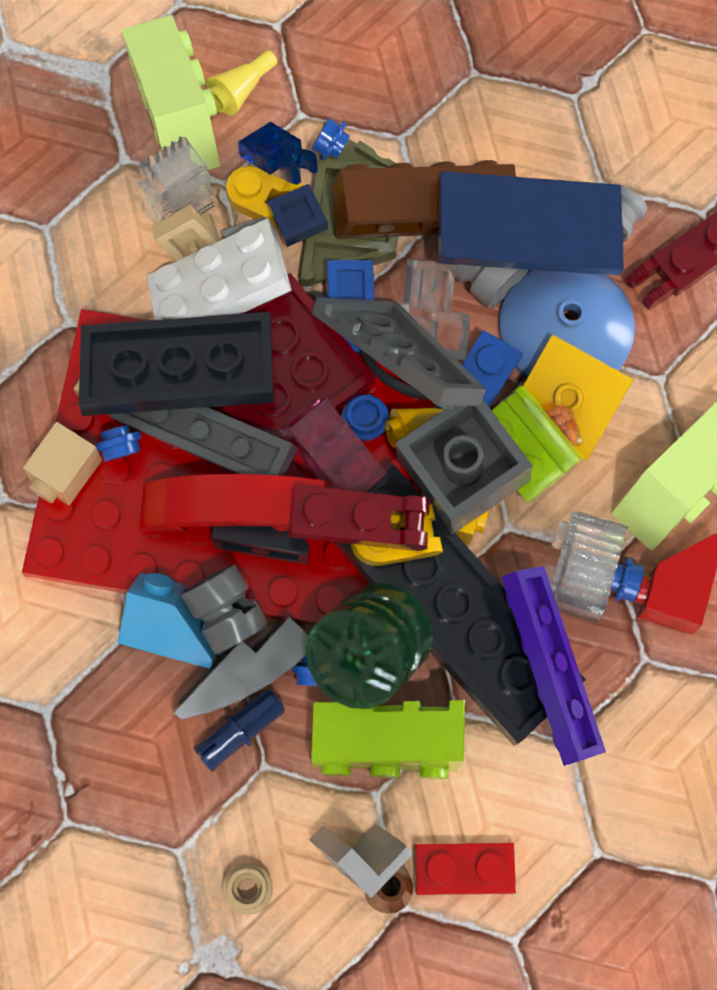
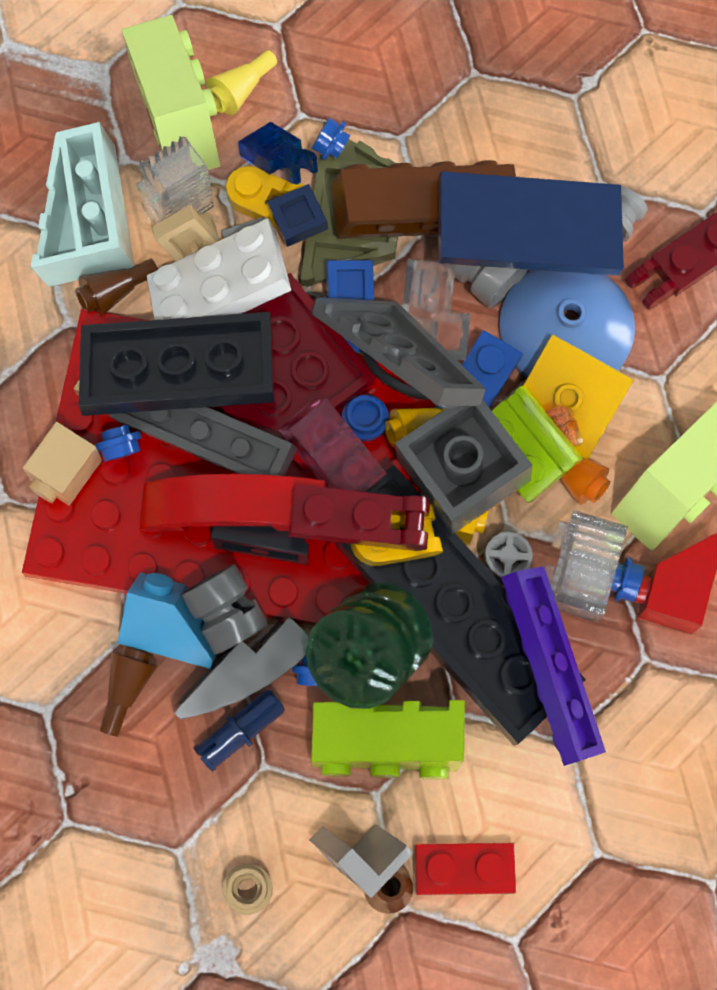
none -> light aqua wedge [30,122,134,287]
none -> reddish brown cone [75,259,158,317]
none -> reddish brown cone [100,645,158,737]
none -> light grey wheel [482,532,533,586]
none -> orange cone [560,457,610,505]

